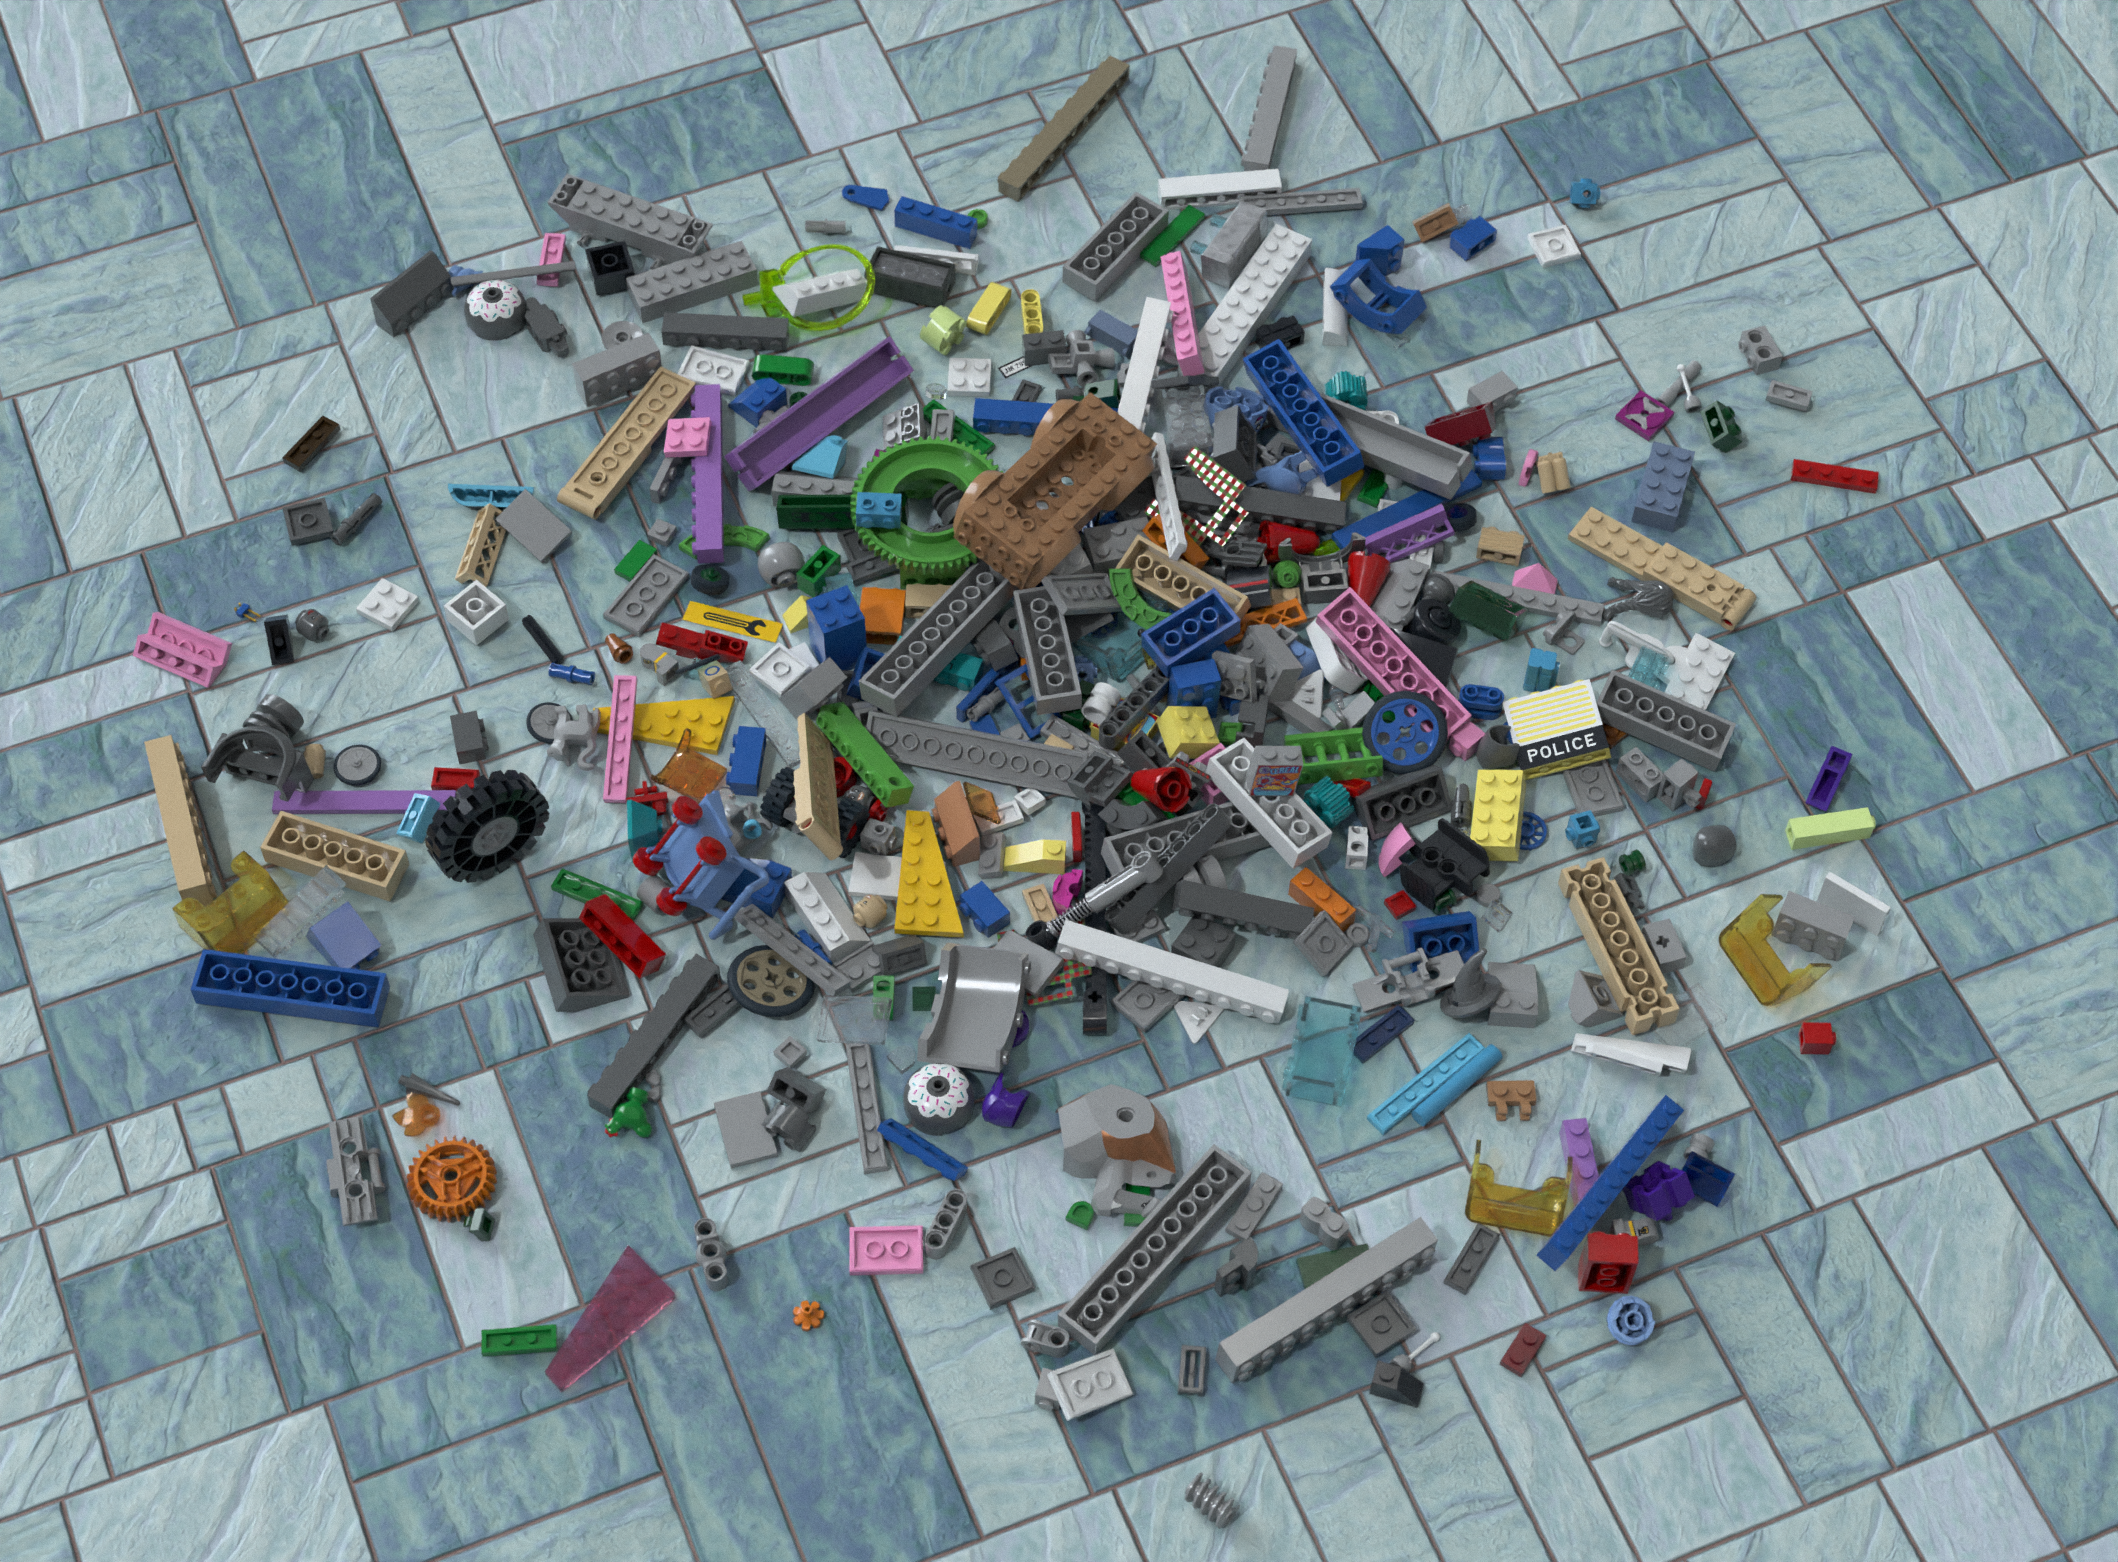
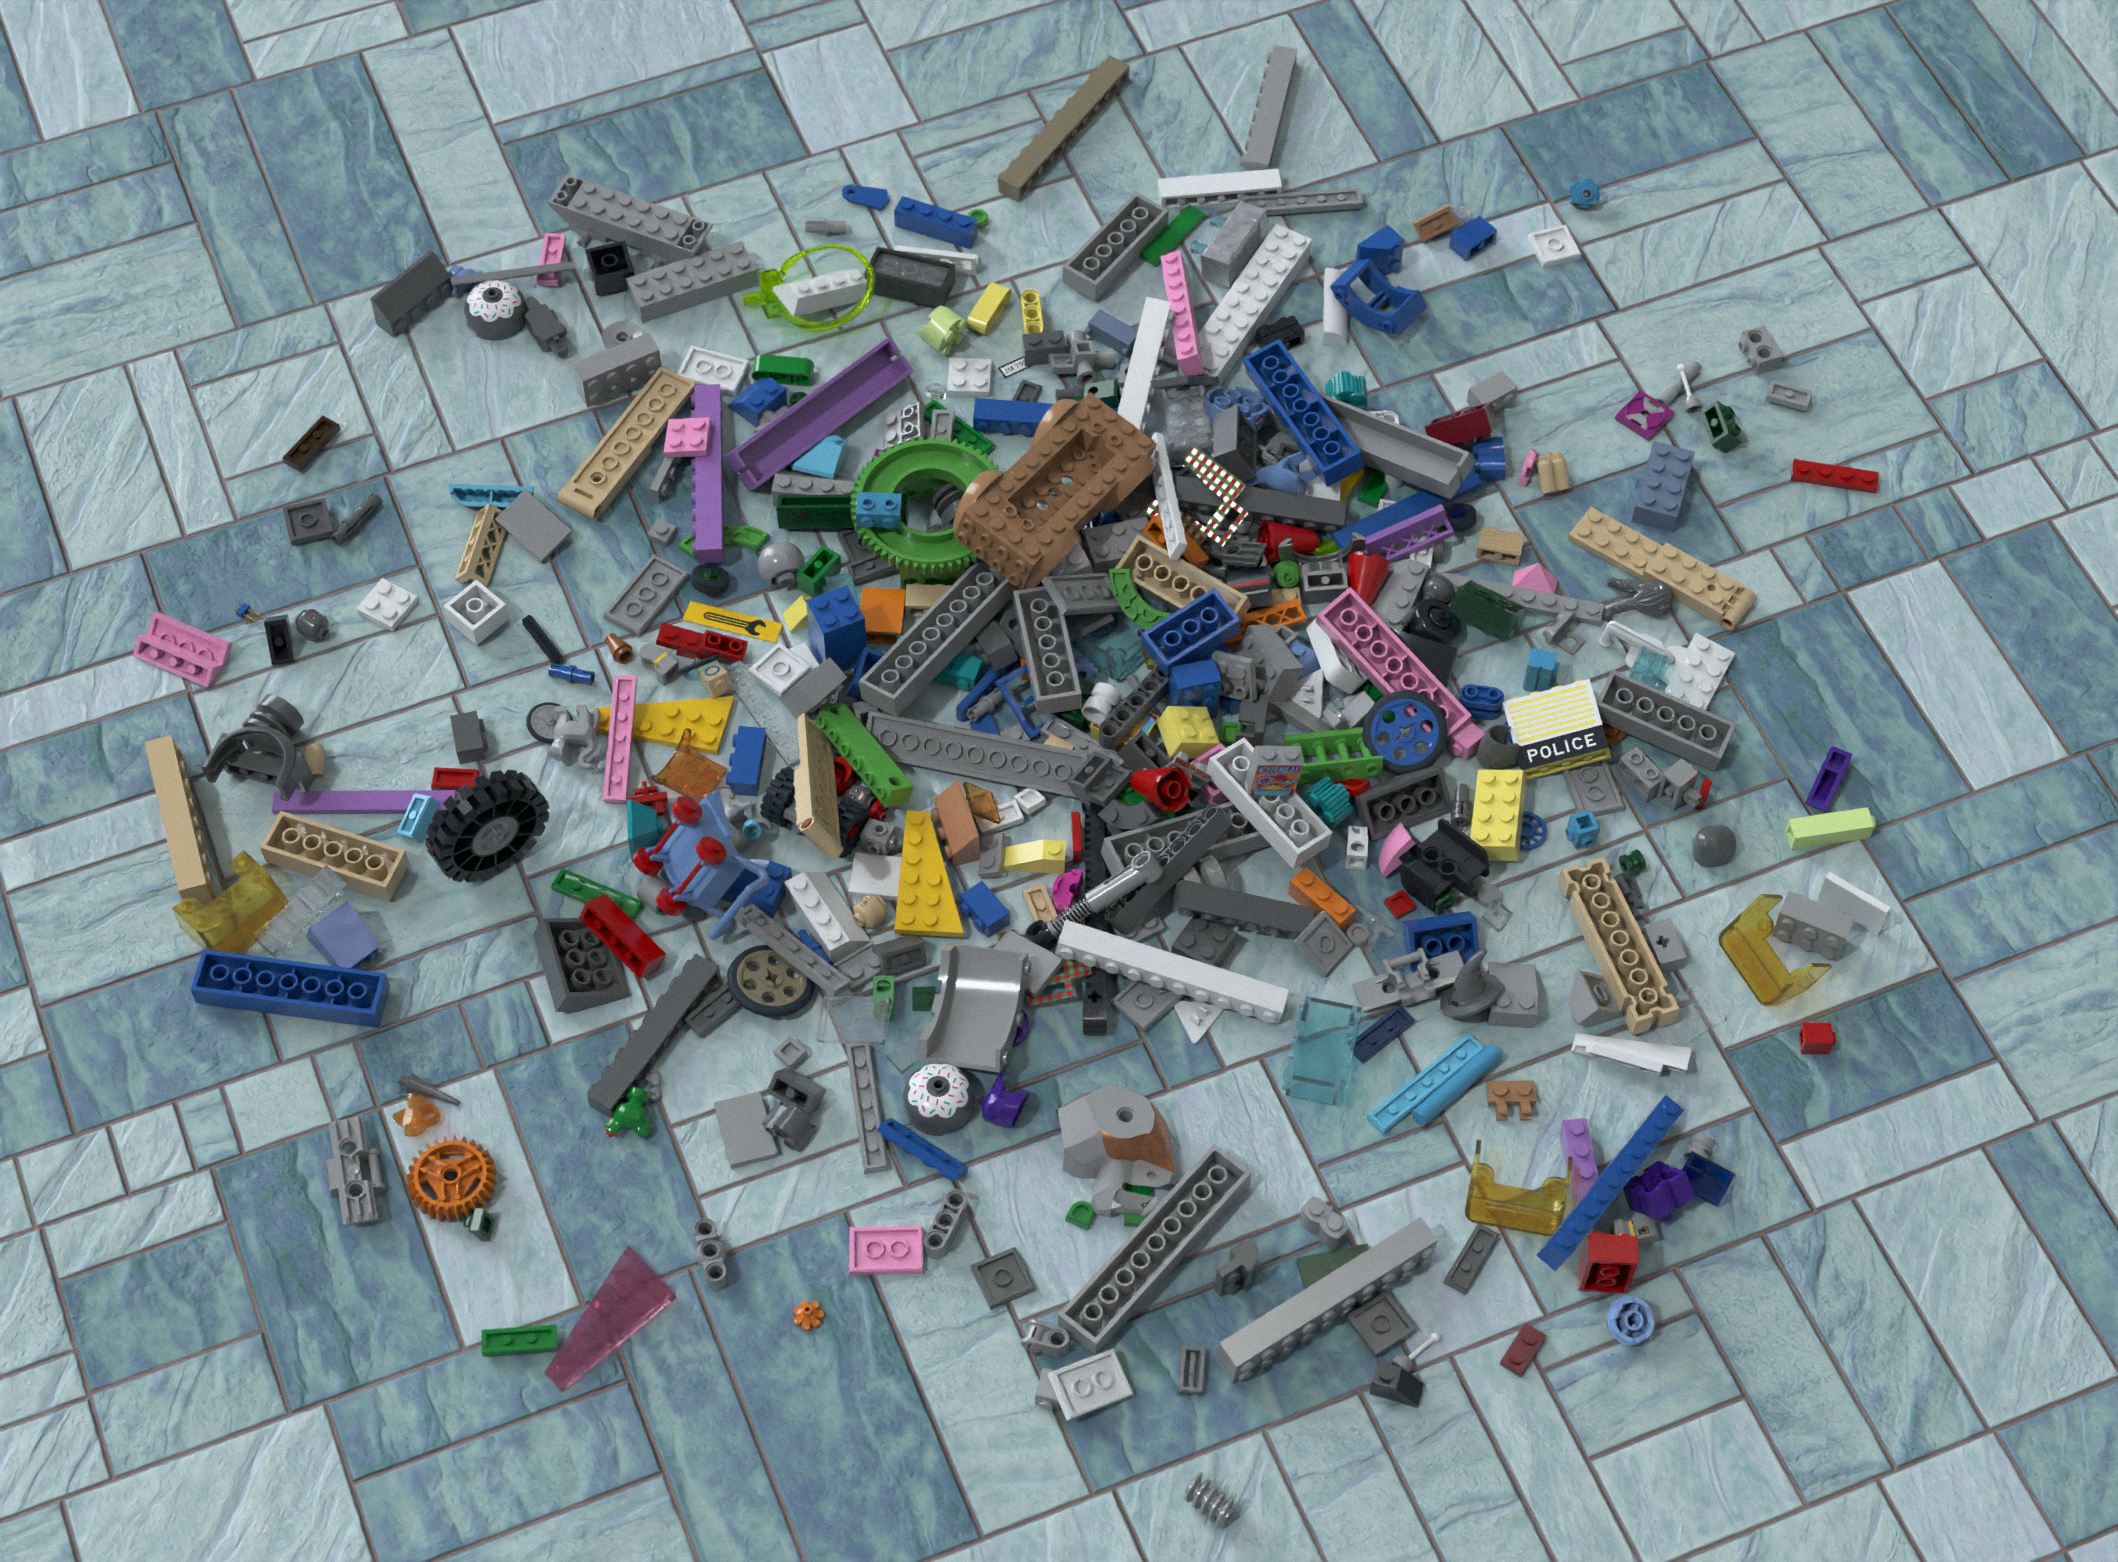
light grey wheel [333,744,381,786] -> none
green tile [614,540,658,581] -> none
dark grey brick [661,312,790,351] -> none
light grey plate [1225,1172,1283,1241] -> none

